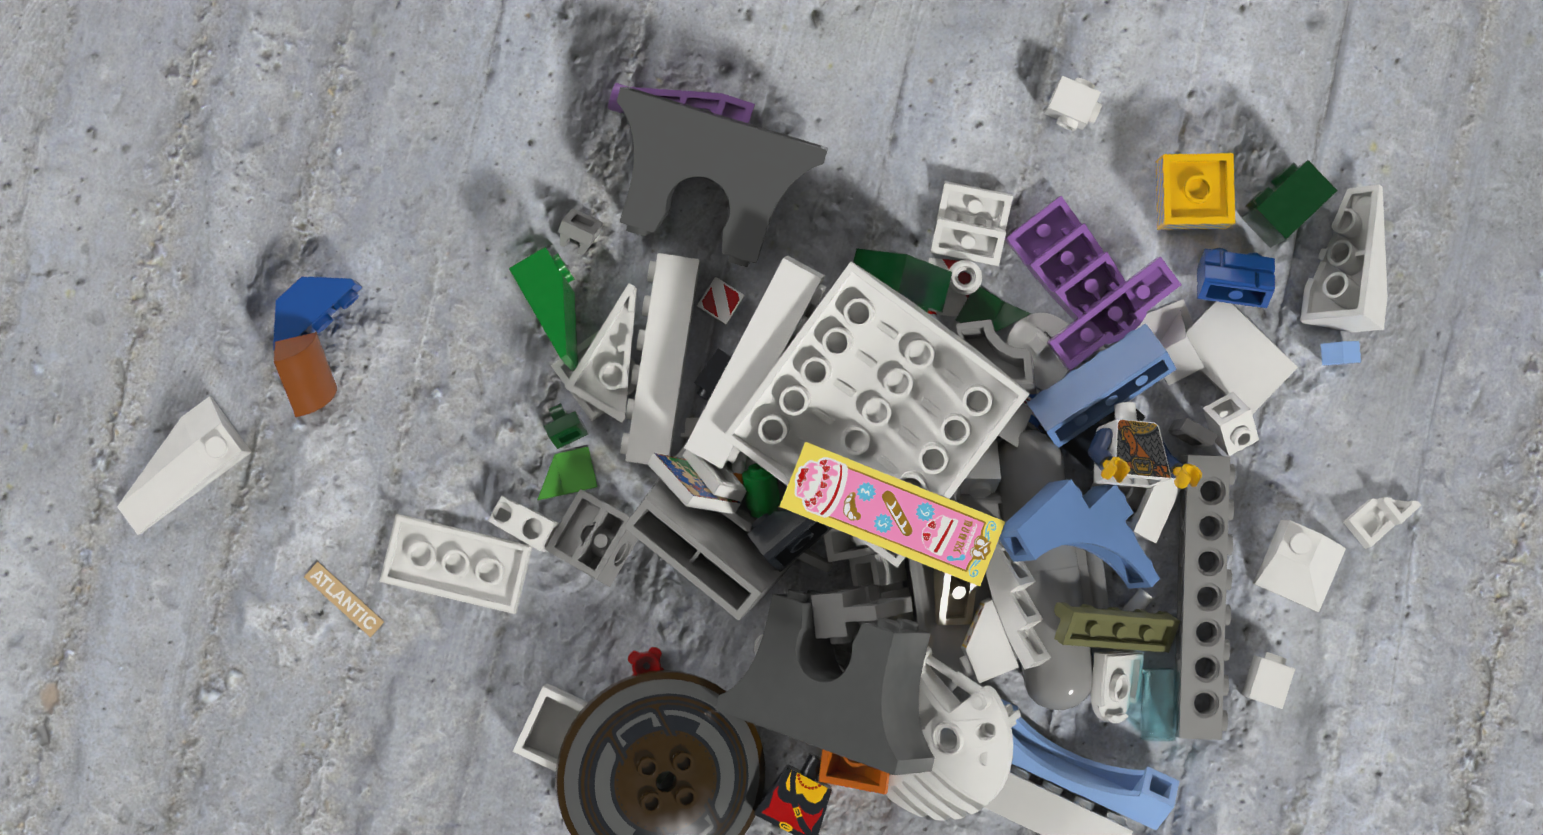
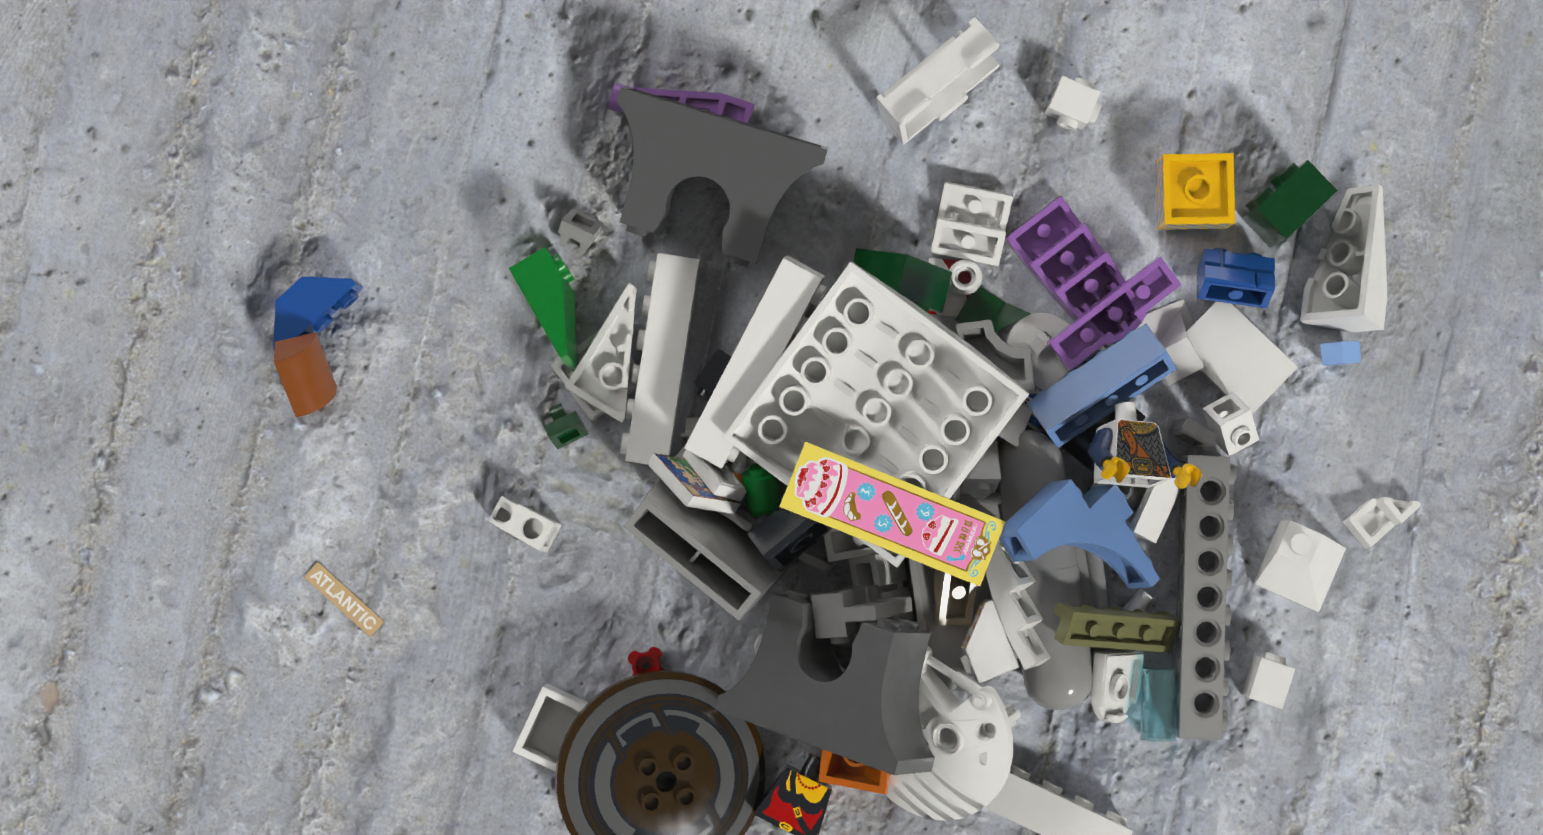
white wedge [117,396,252,535] -> none
white tile [379,514,533,614] -> none
bright green sticker [537,447,598,500] -> none
light grey brick [545,489,638,587] -> none
white tile [697,277,745,326] -> none
light blue arch [1001,699,1180,830] -> none
none -> white piece [876,17,1000,145]

